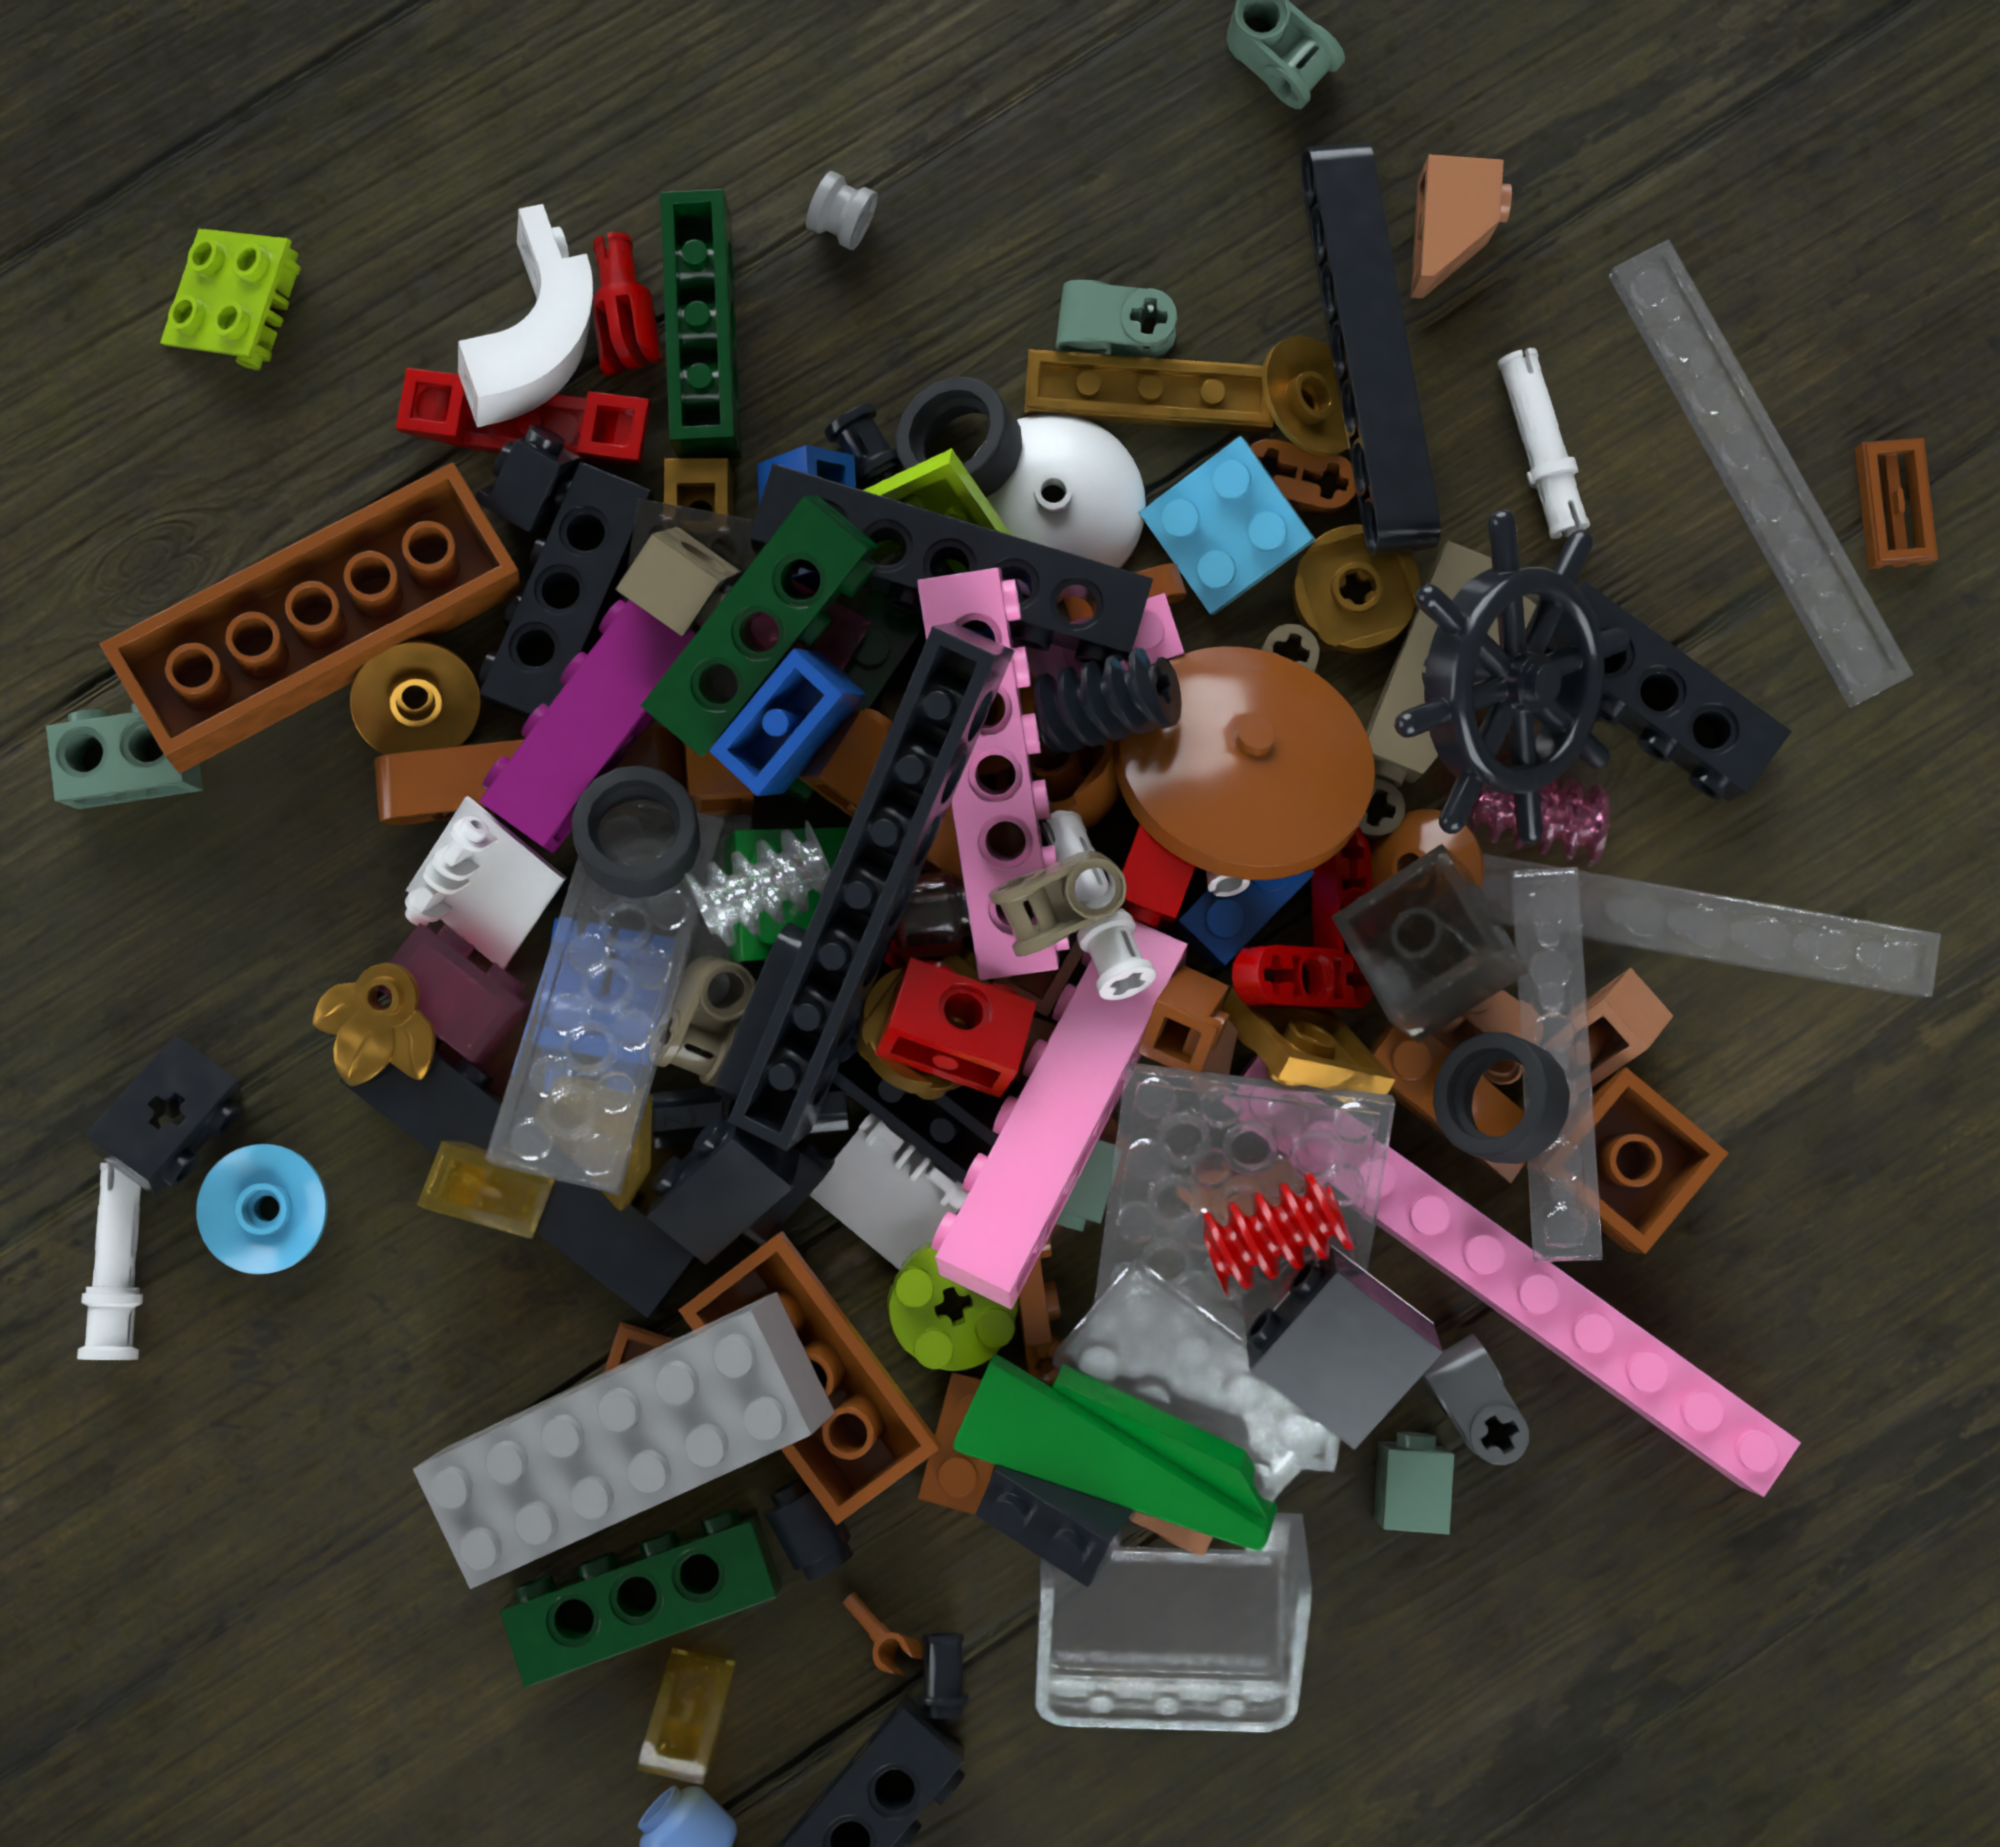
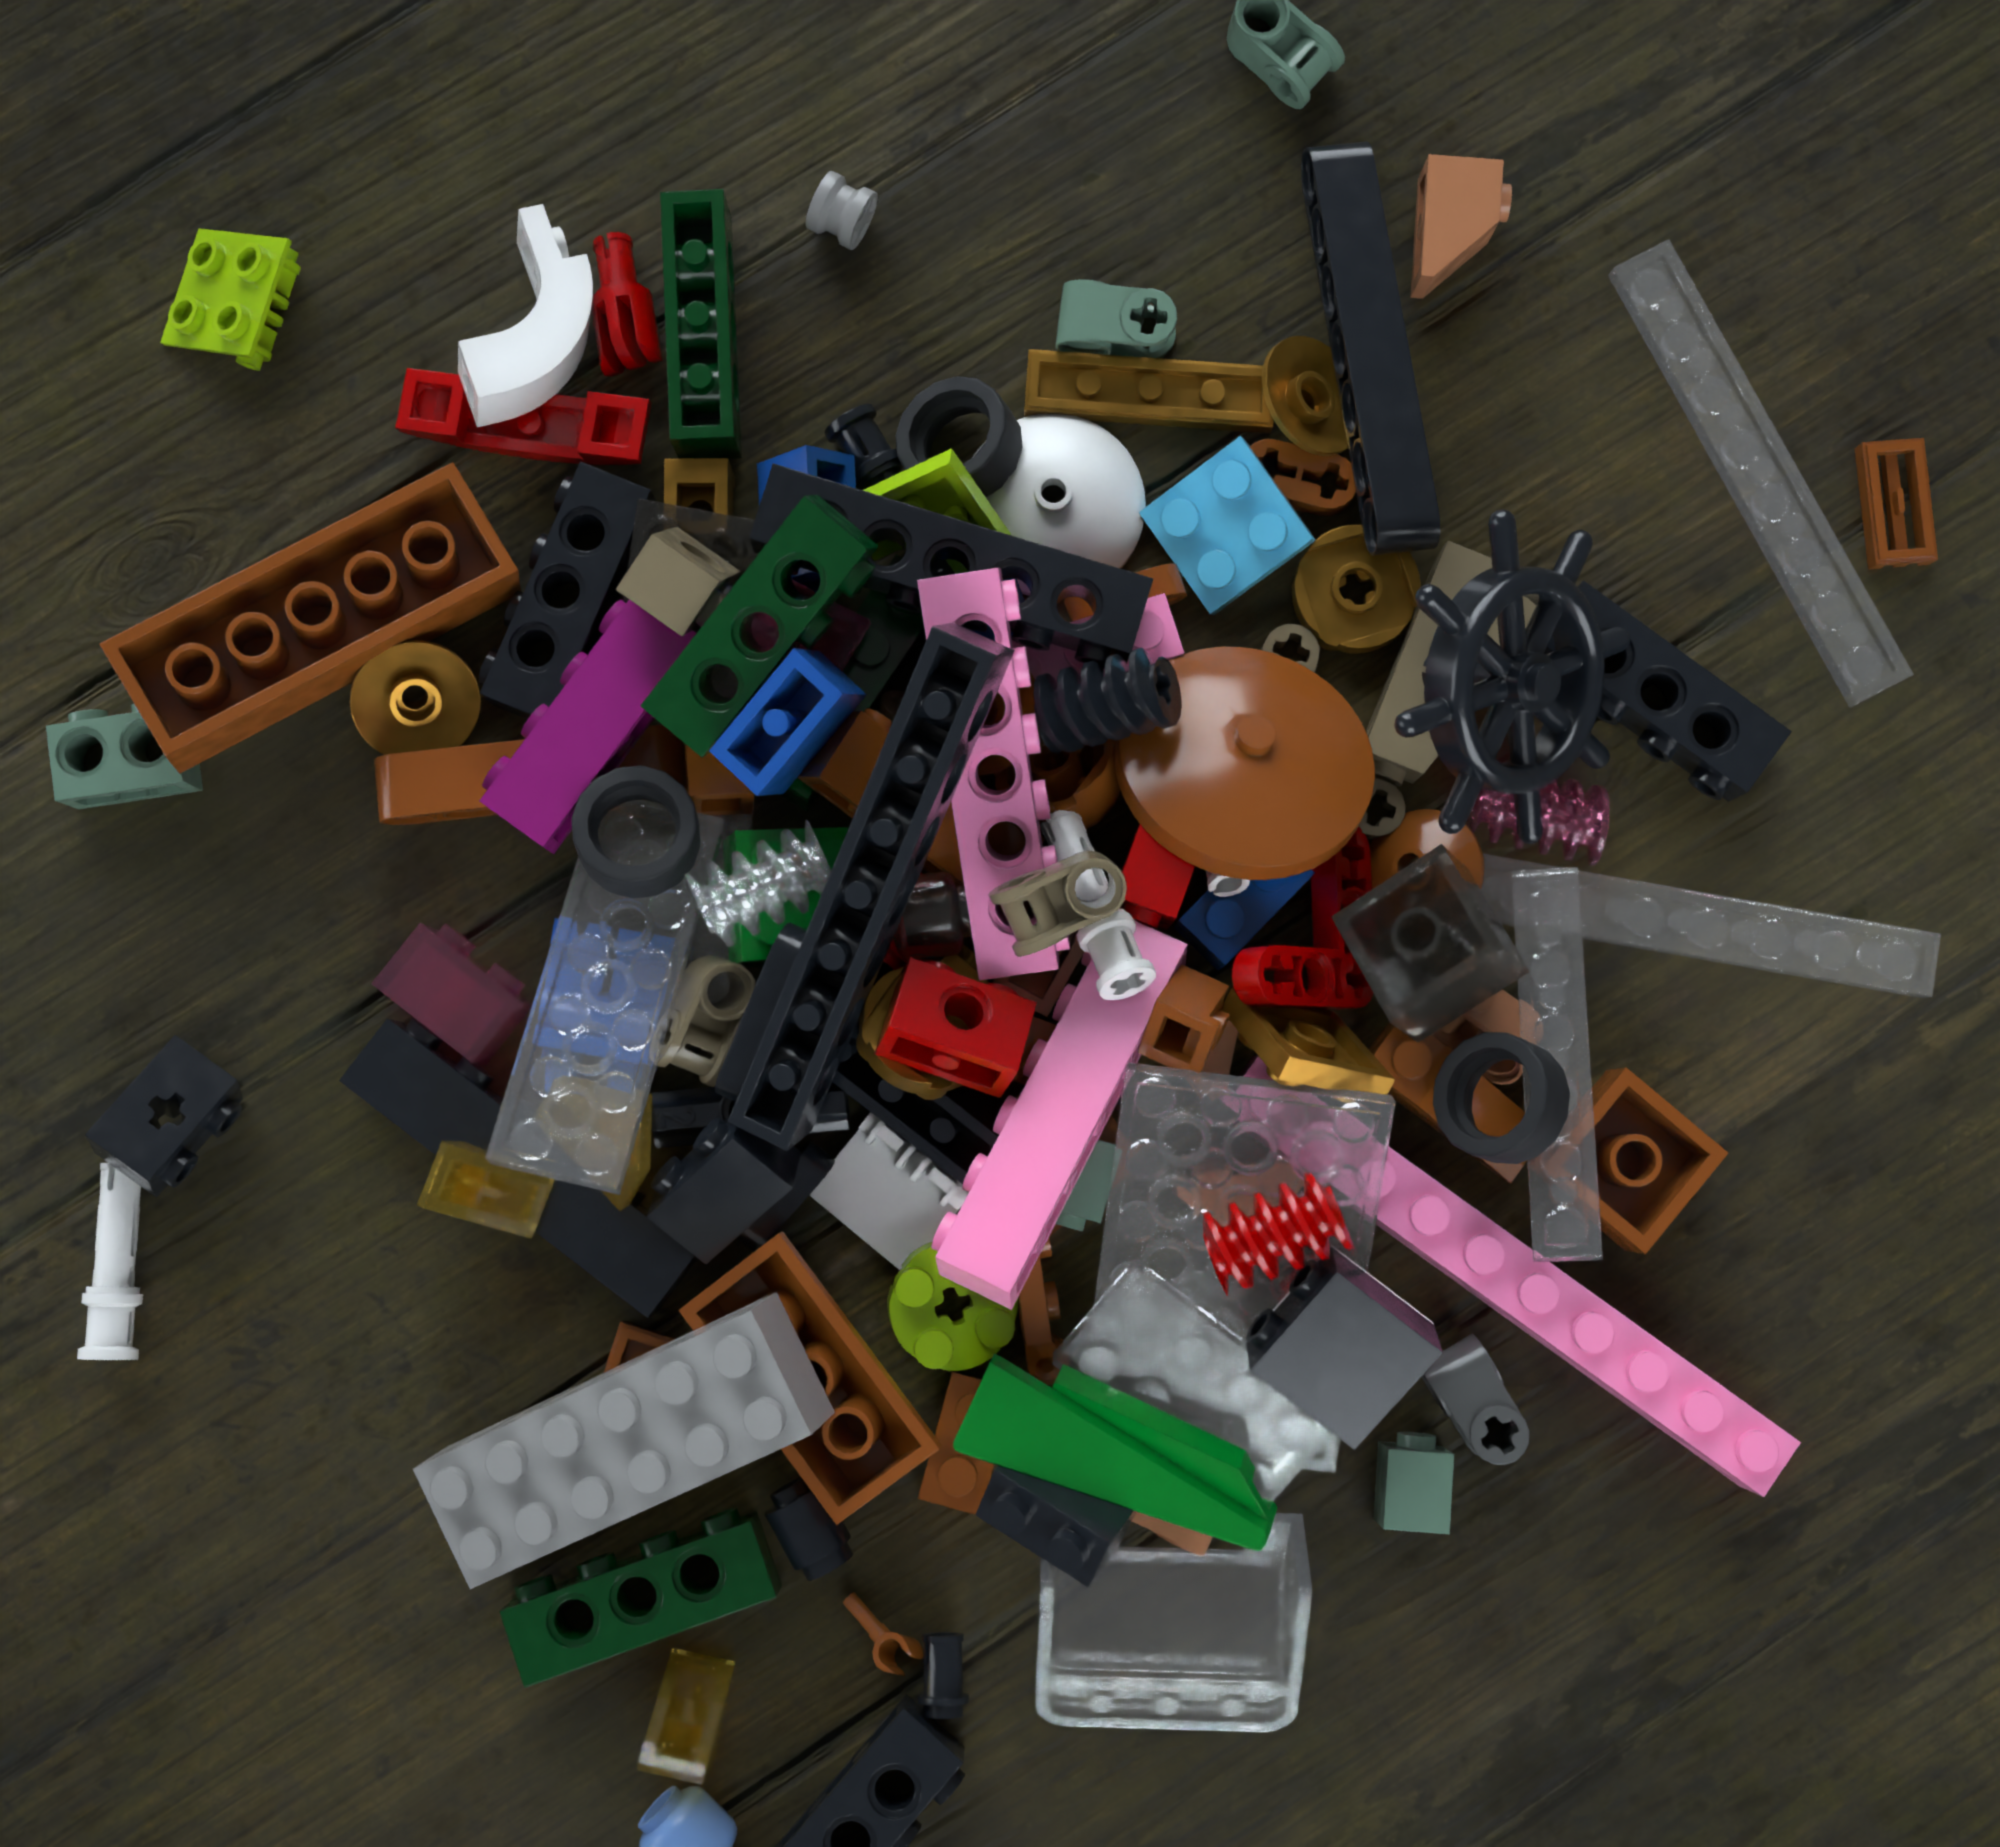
medium azure dish [196,1144,328,1274] -> none
pearl gold plate [312,963,436,1086] -> none
white hinge [405,796,567,970] -> none
black brick [475,425,580,532] -> none
white pin [1497,348,1590,539] -> none
nougat slope [1523,967,1673,1103] -> none

